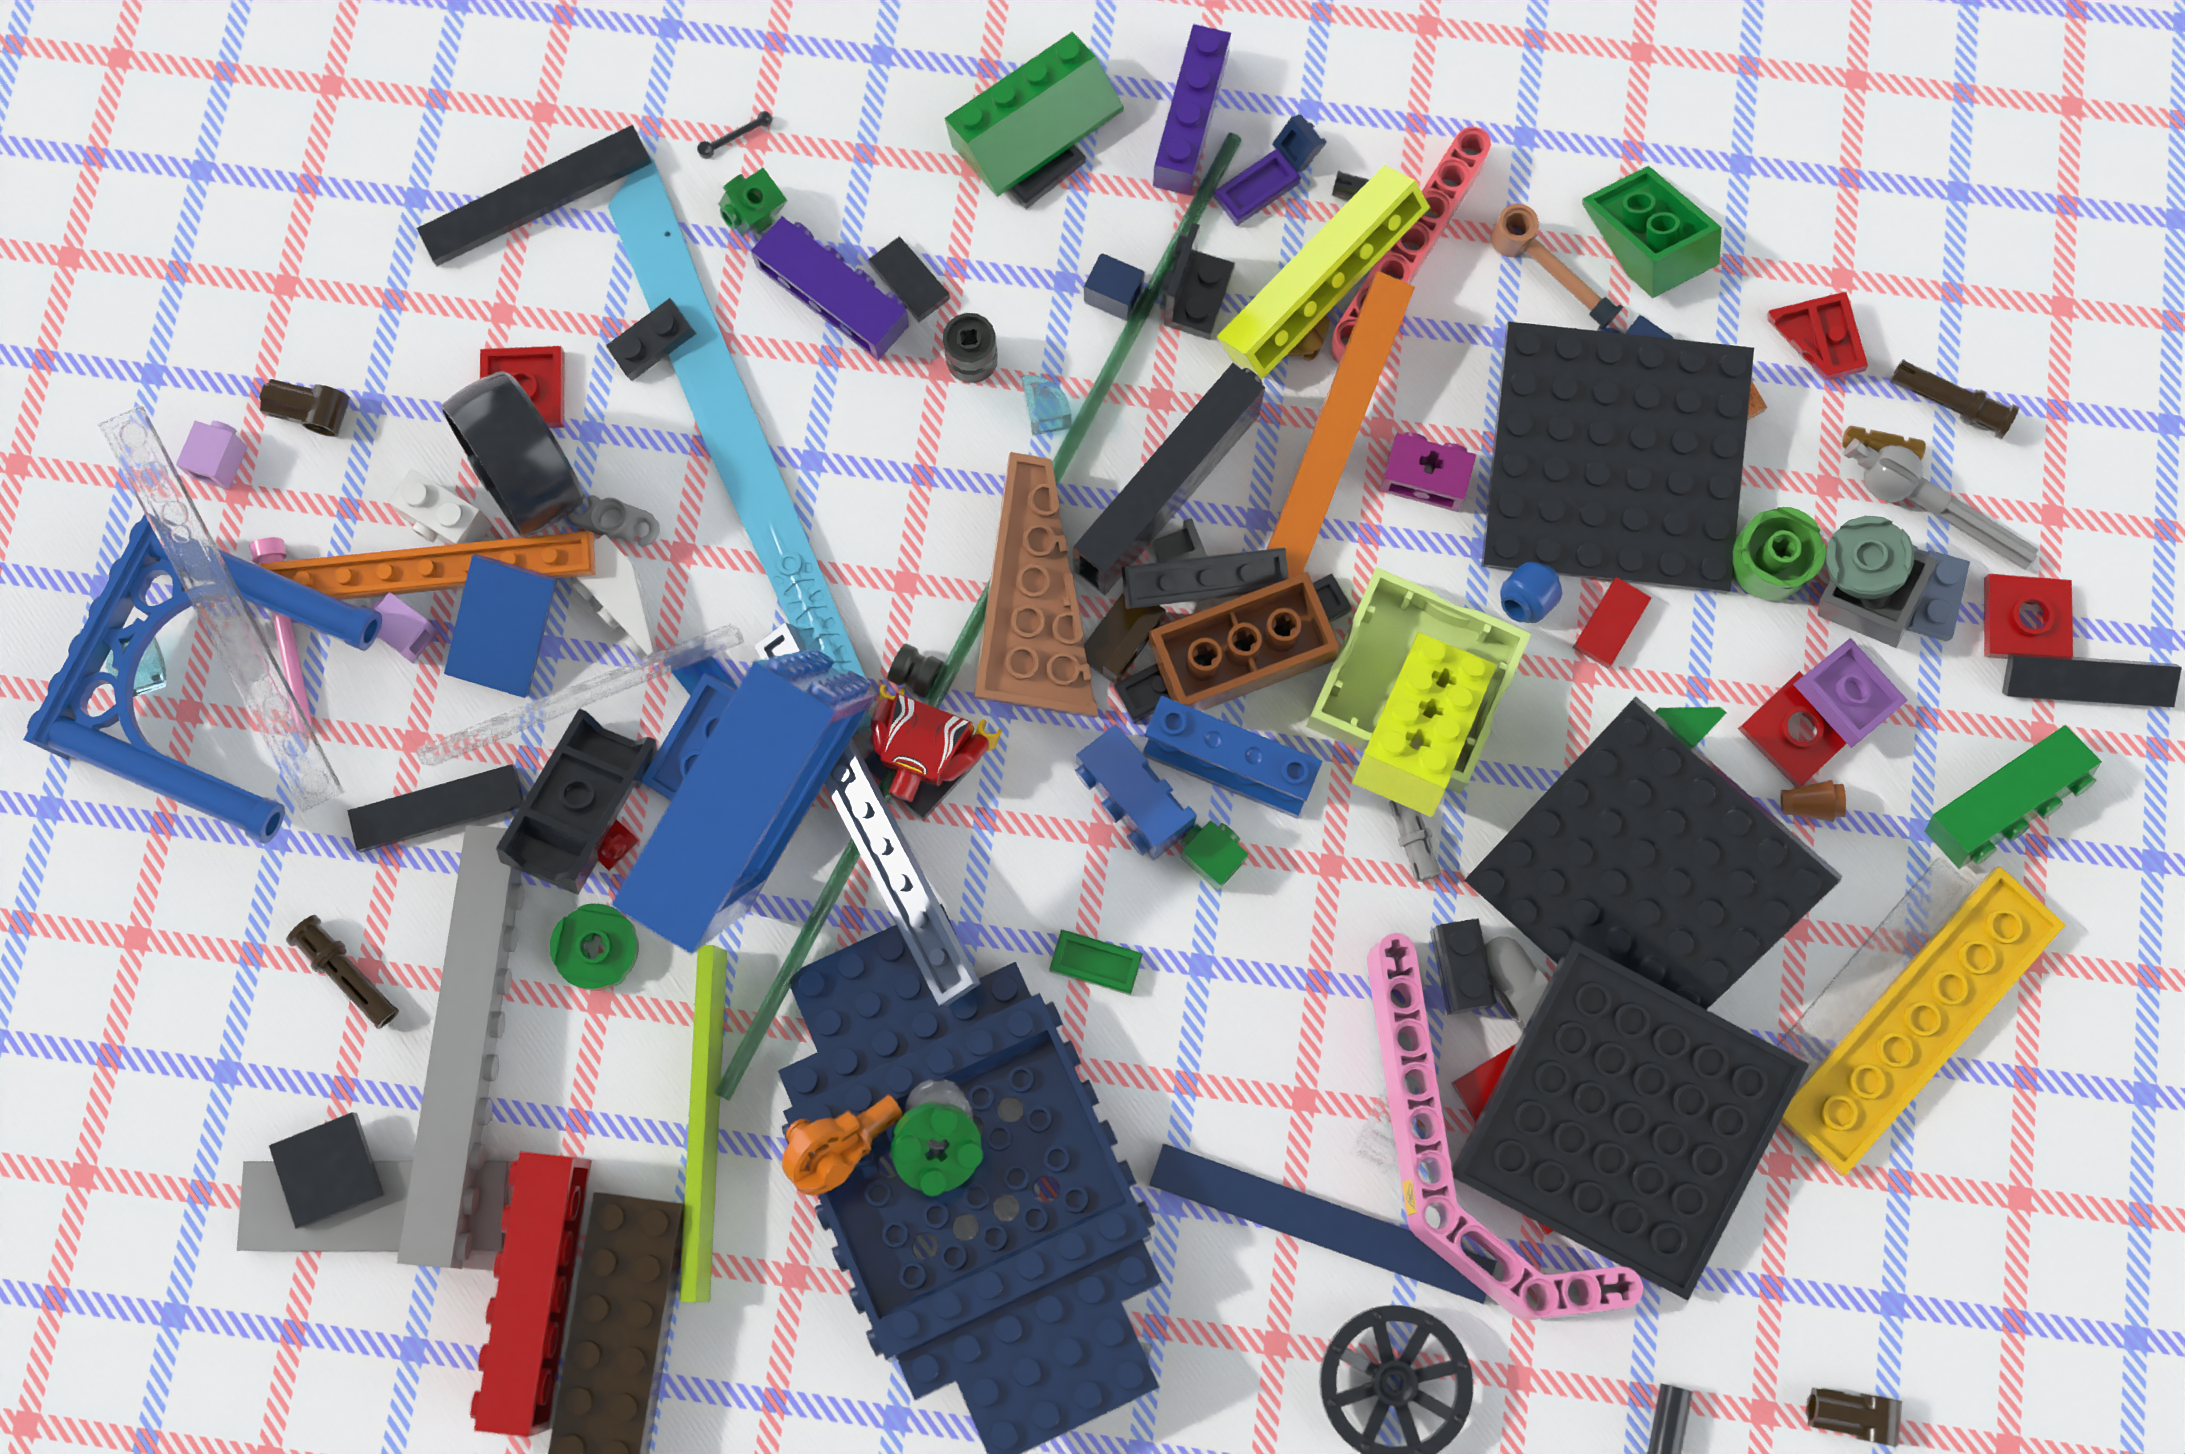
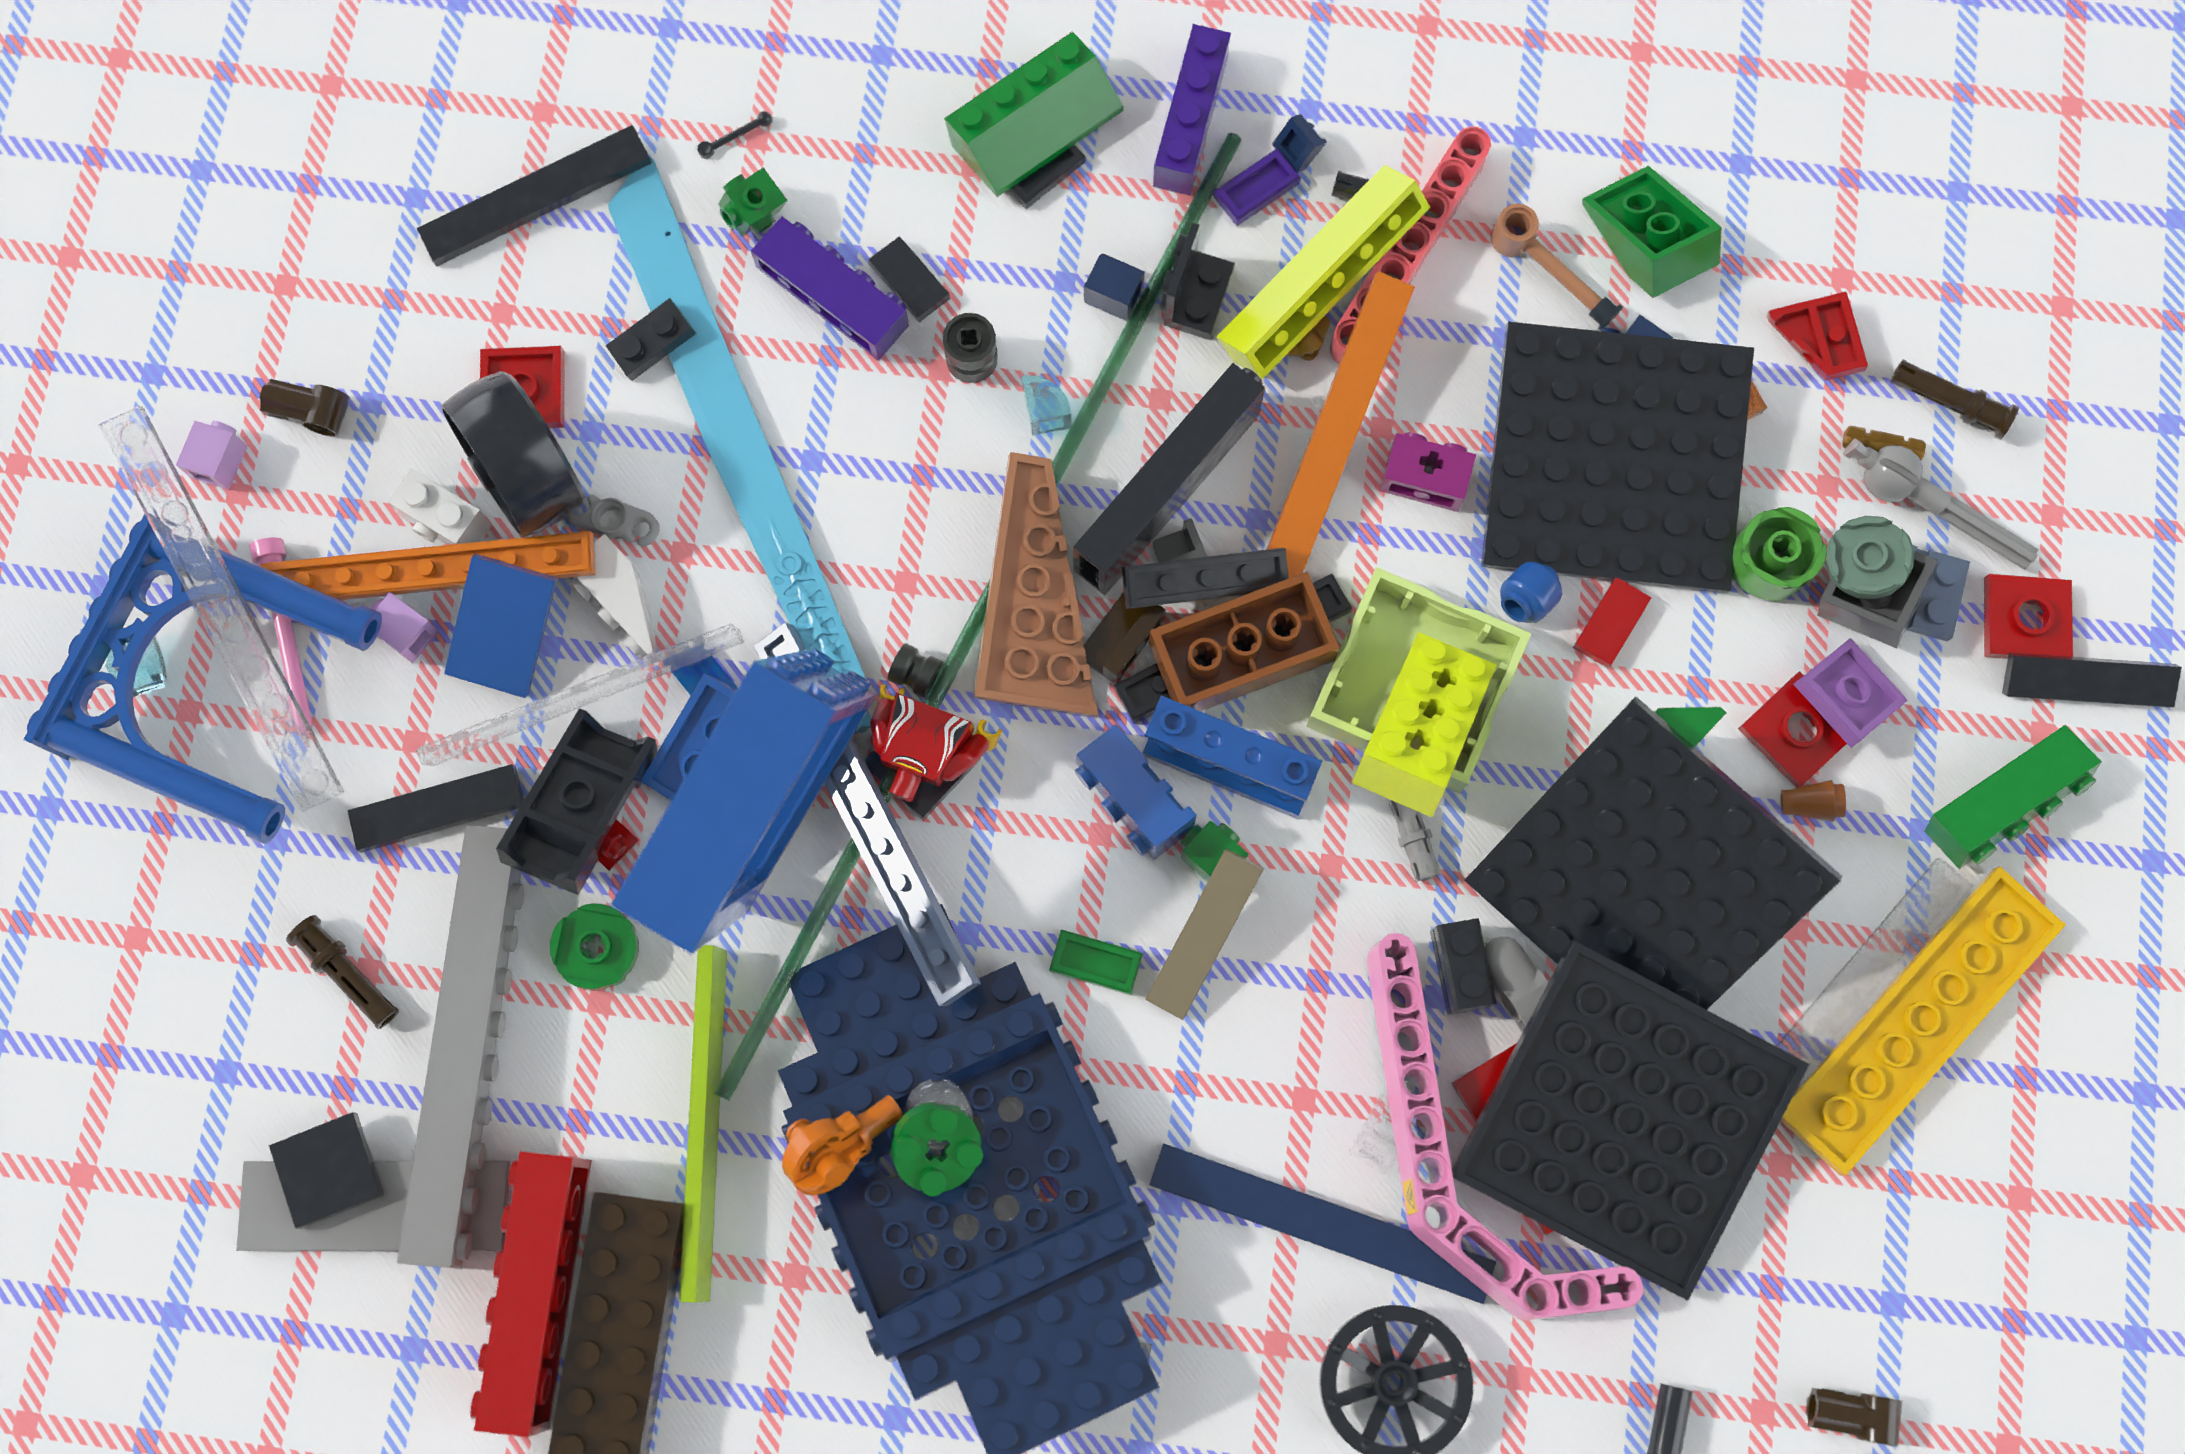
none -> dark tan tile [1145,848,1264,1020]

